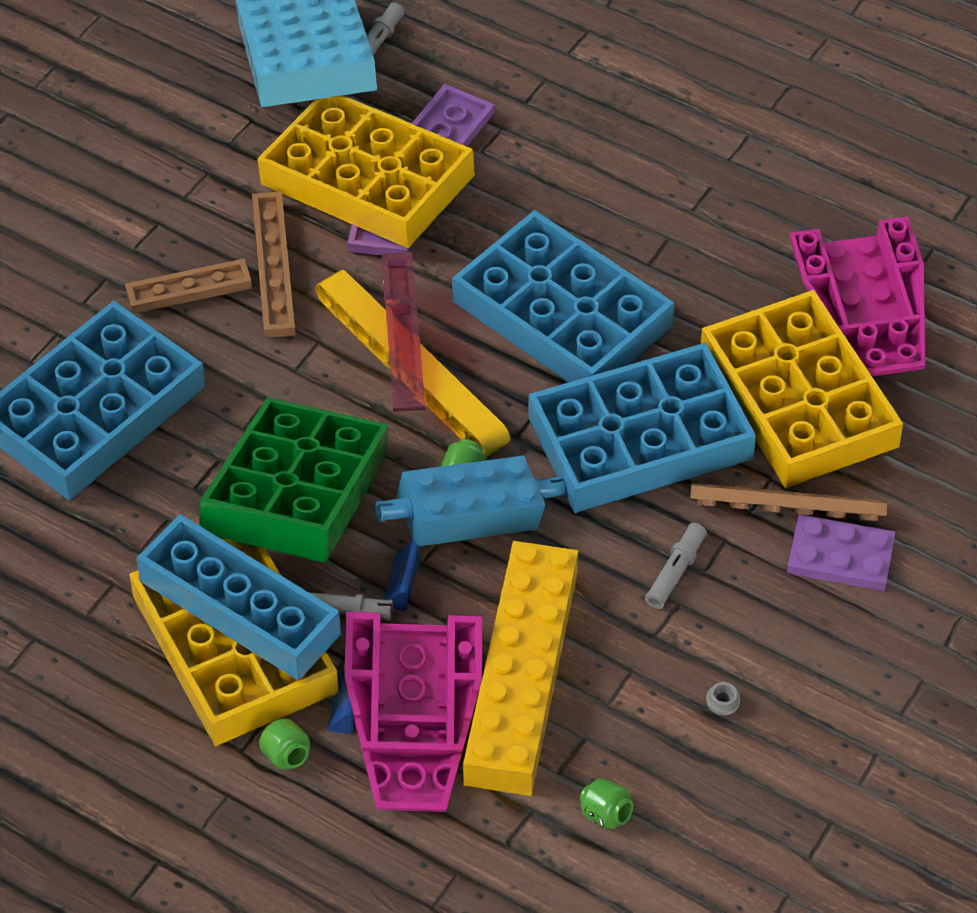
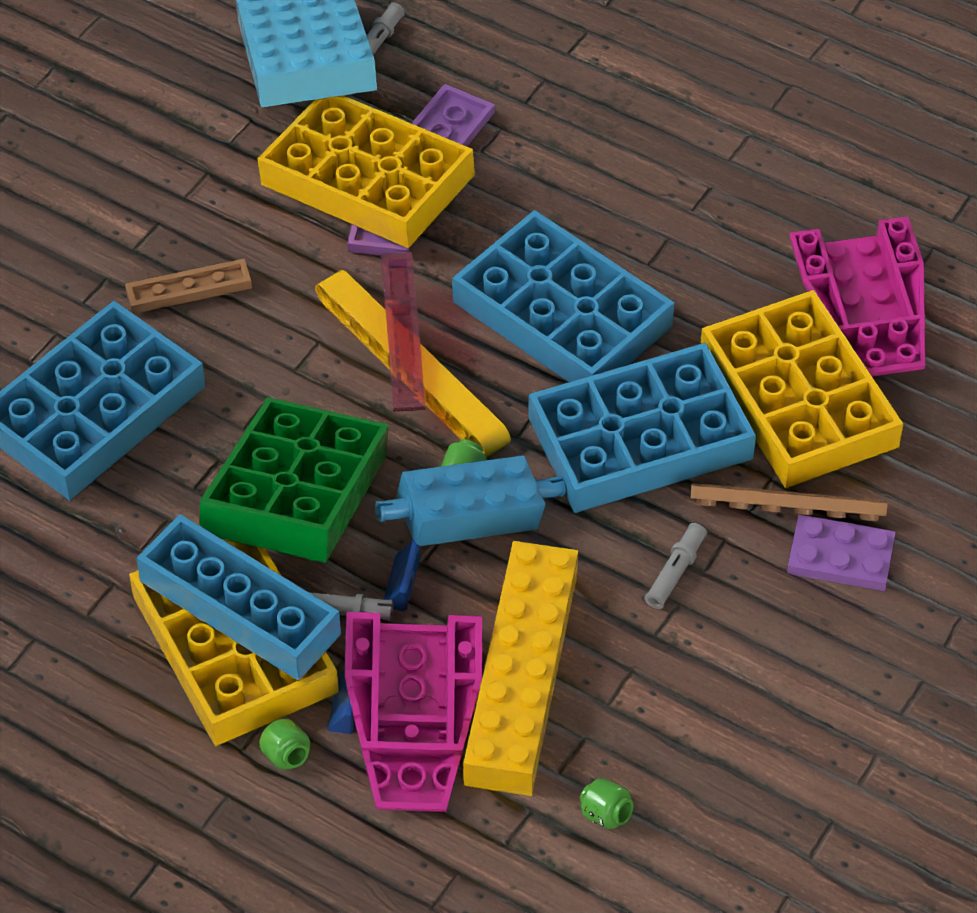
medium nougat plate [252,191,296,338] -> none
light grey plate [706,682,740,715] -> none

